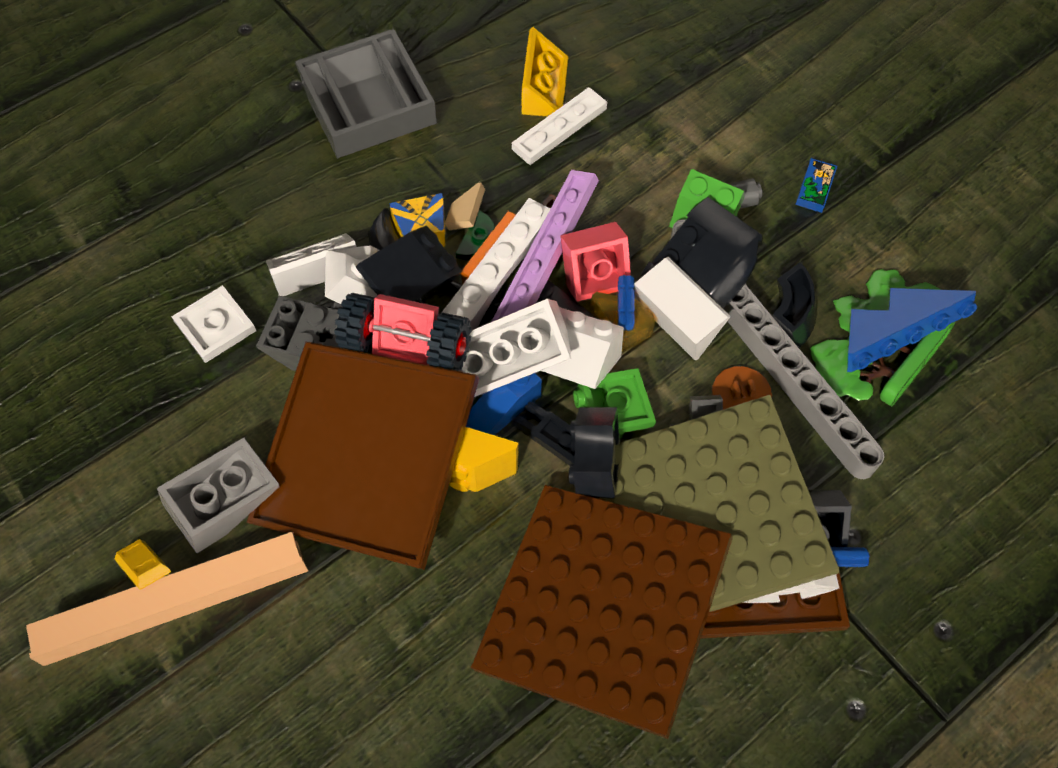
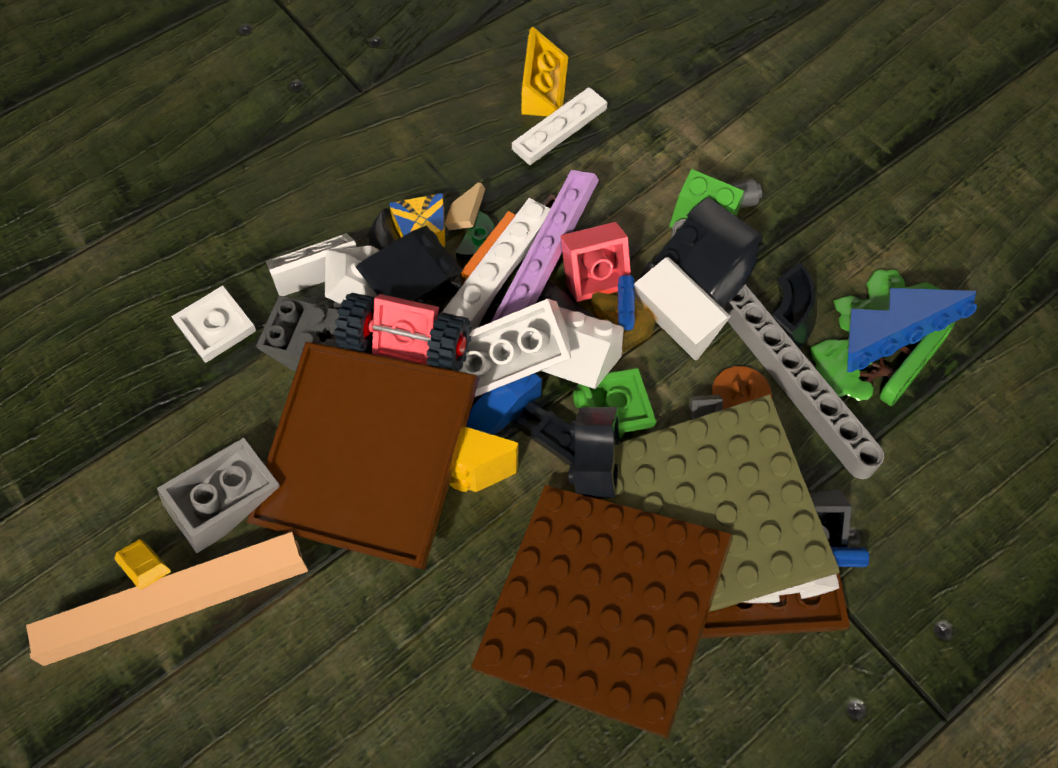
dark grey slope [295,29,437,158] -> none
tile [795,158,837,213] -> none

